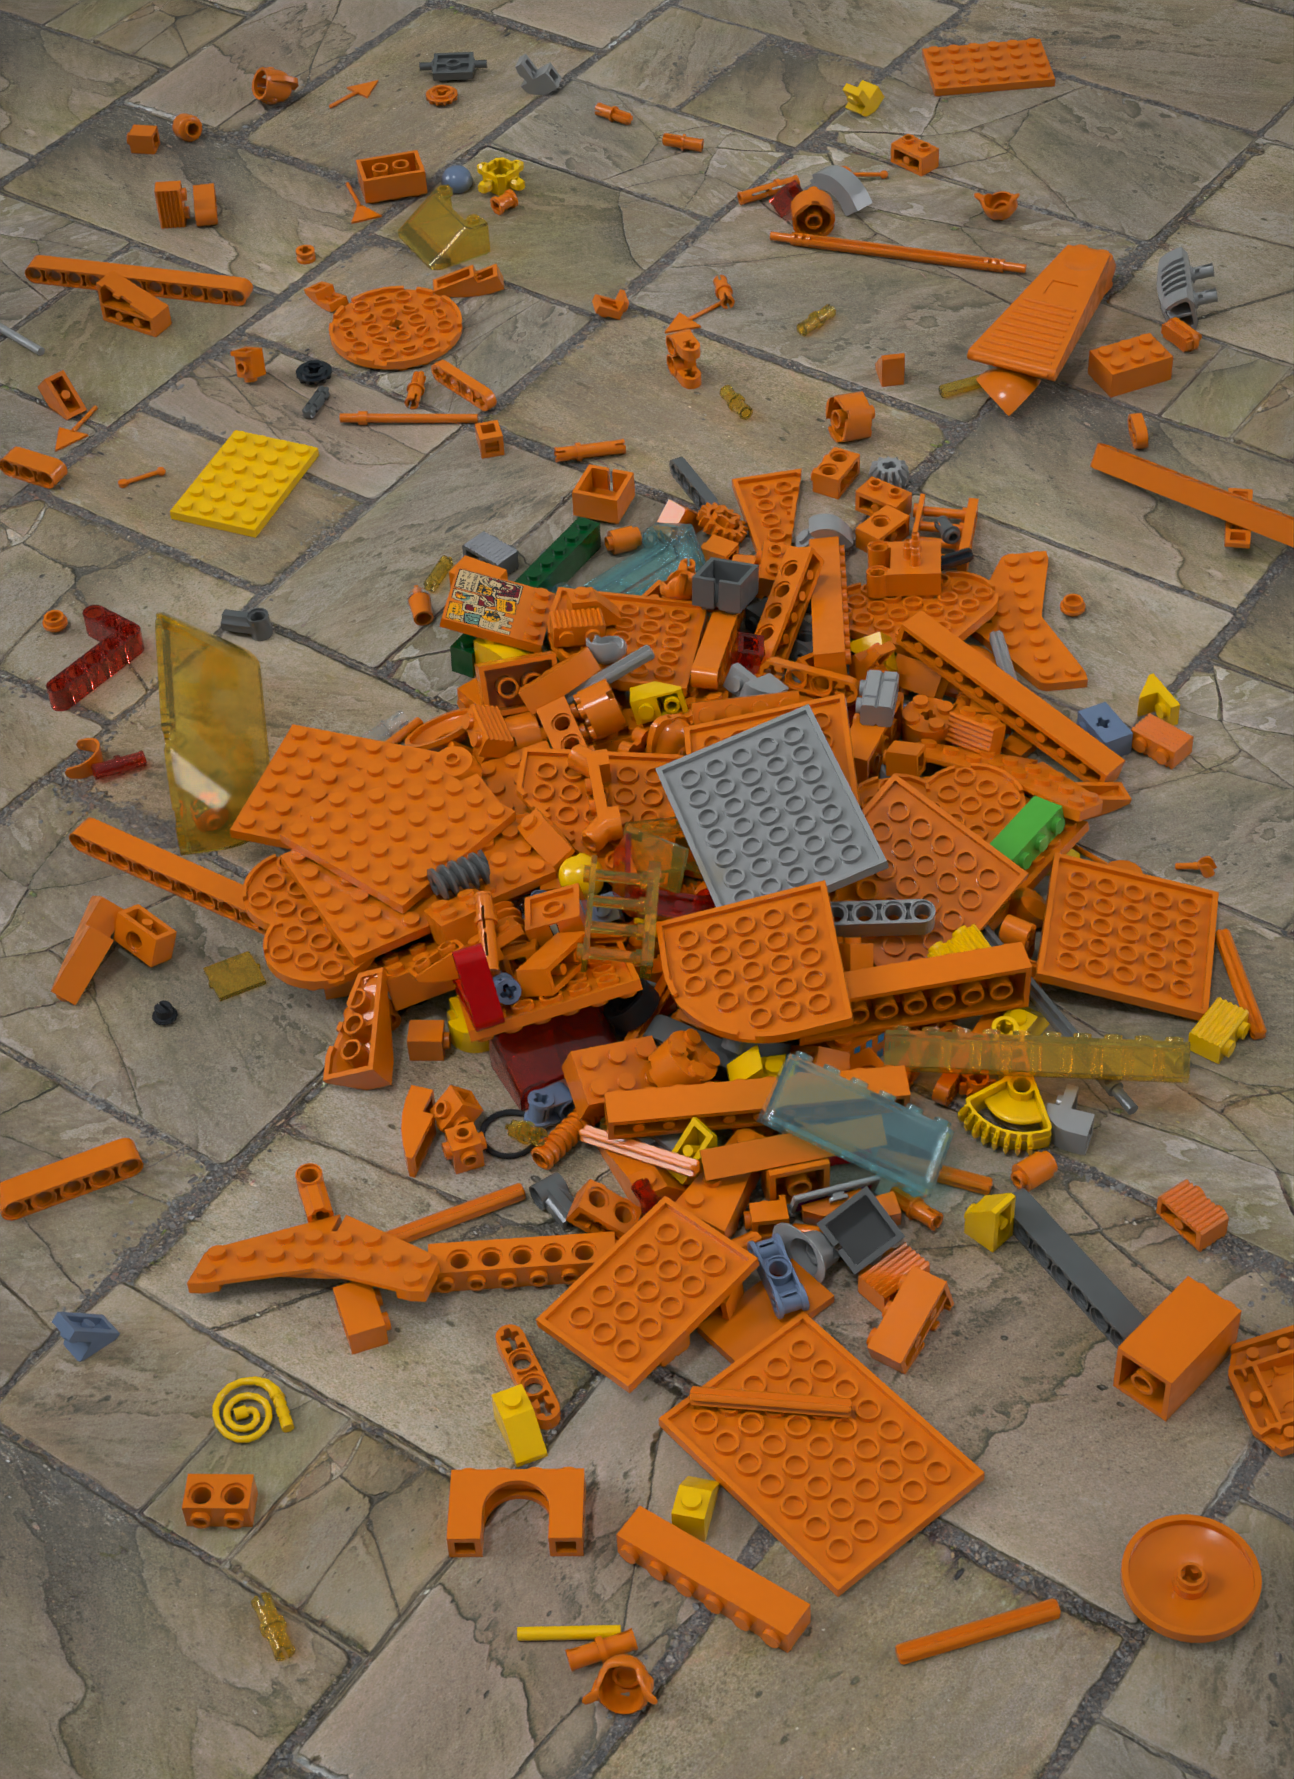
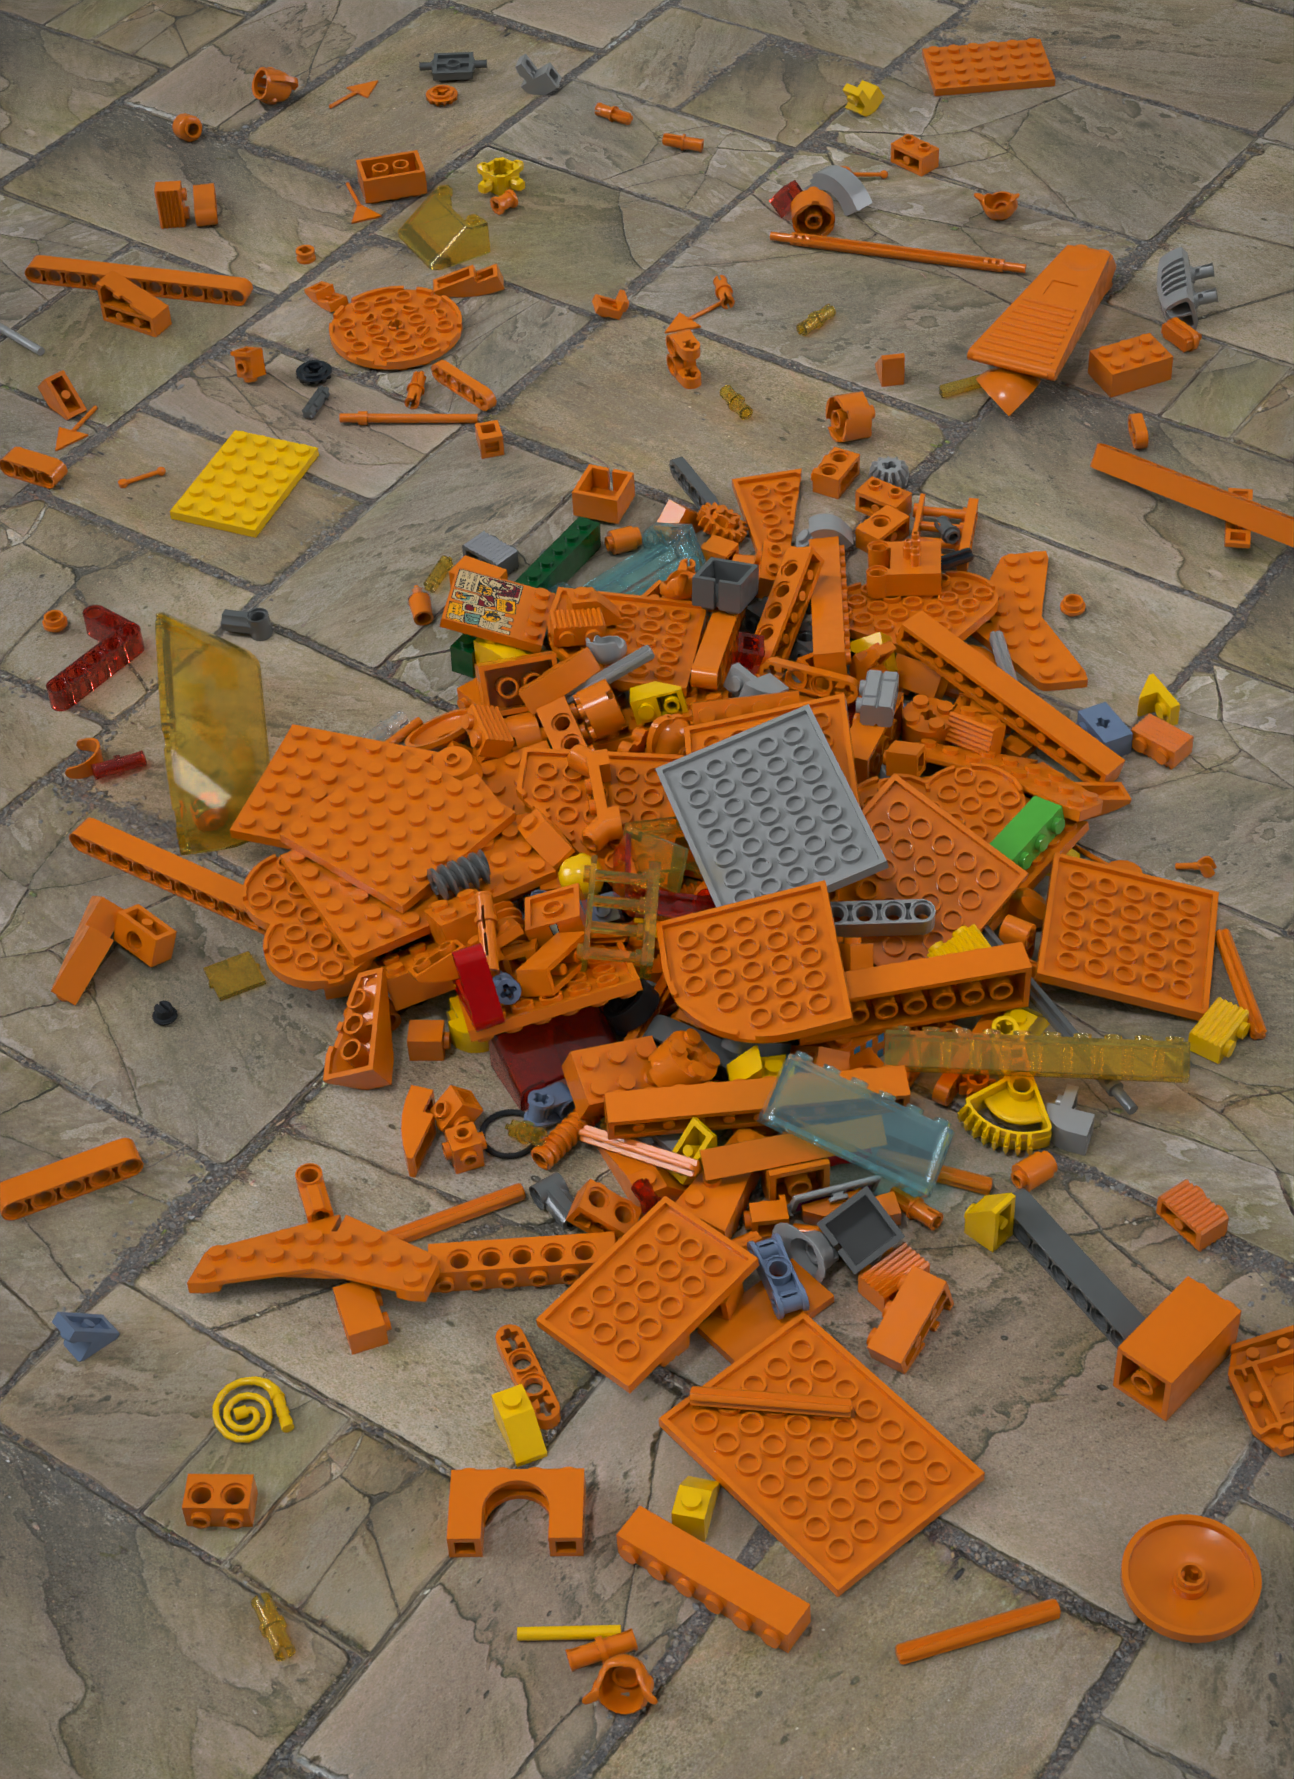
orange brick [127,124,160,154] -> none
sand blue hair [441,165,473,194] -> none
orange pin [554,439,626,463] -> none
orange pin [737,175,800,205] -> none

